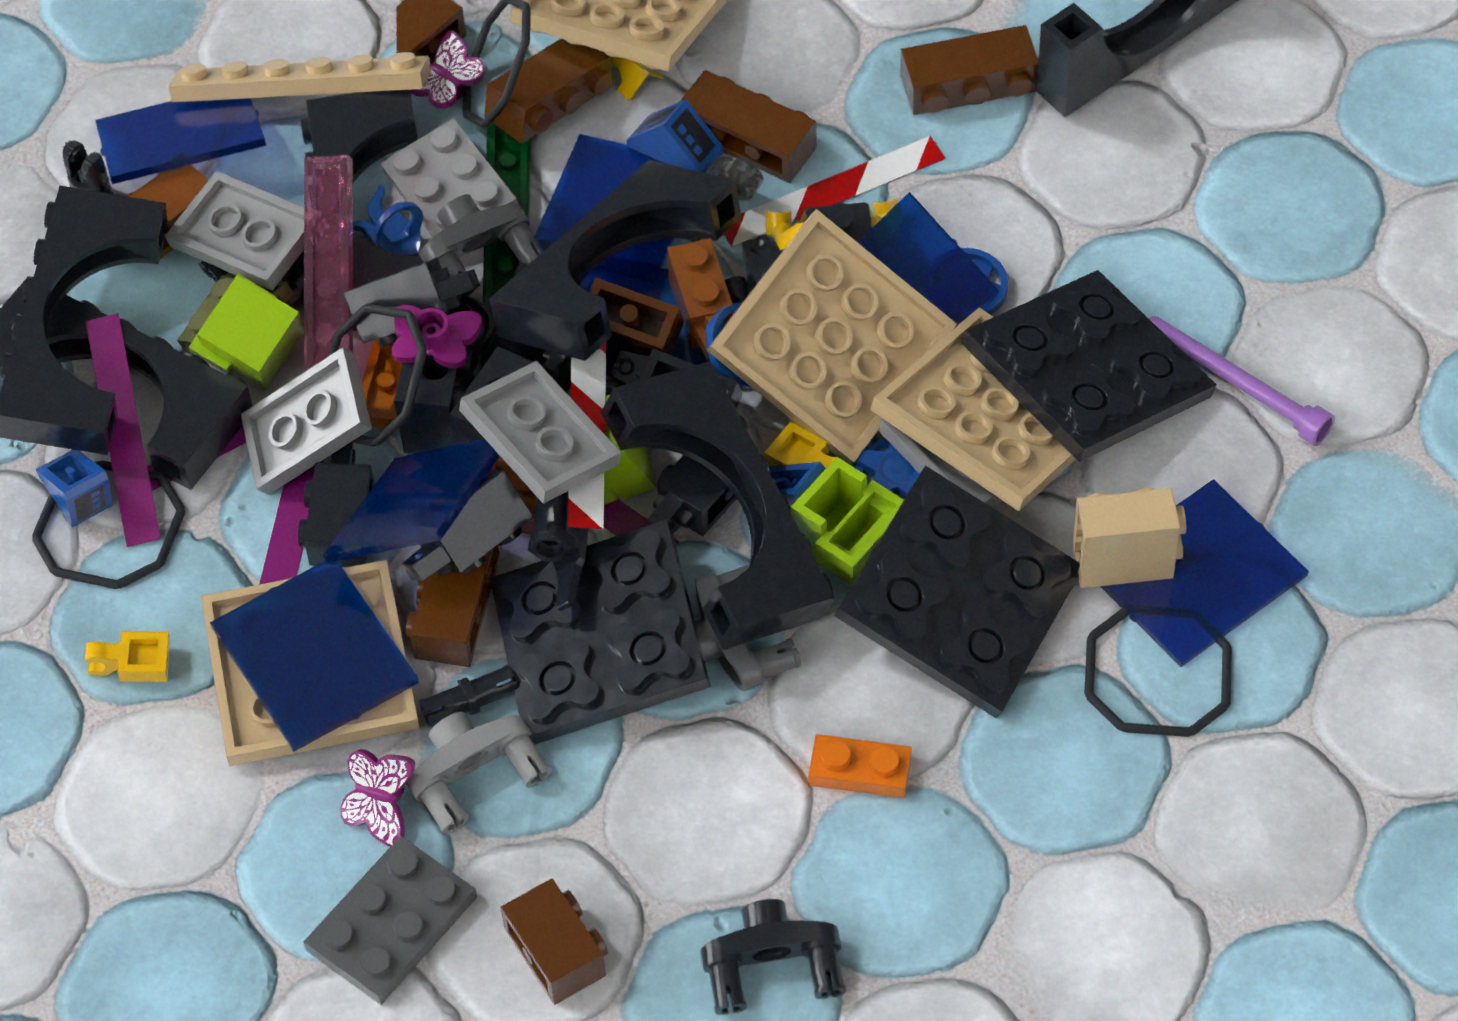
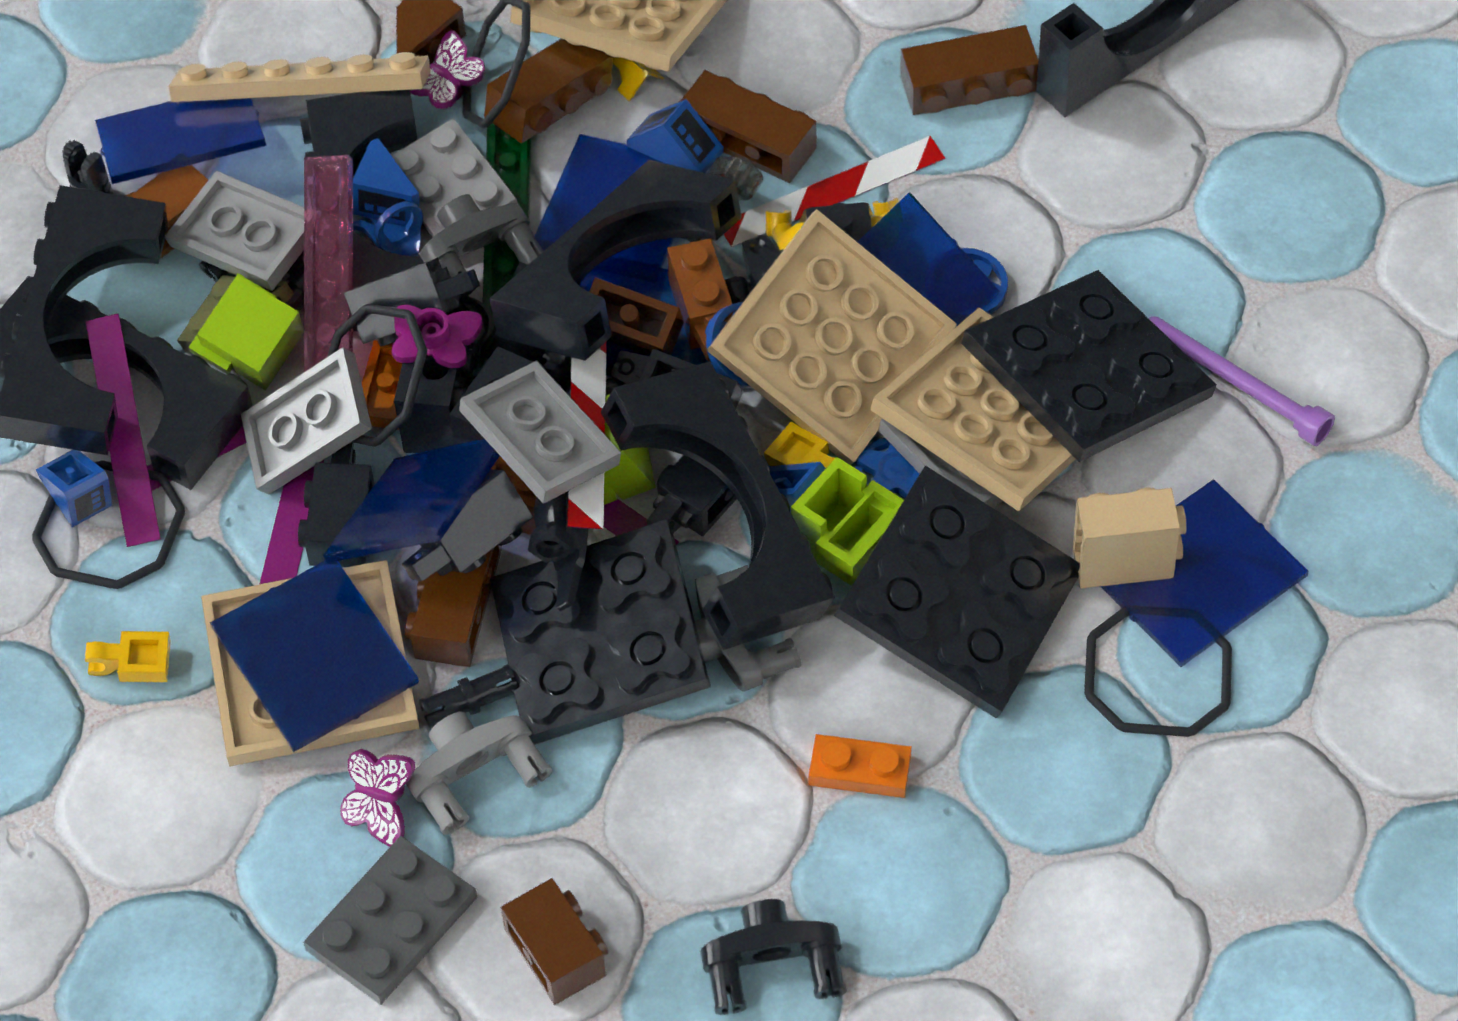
none -> blue slope [351,138,419,226]

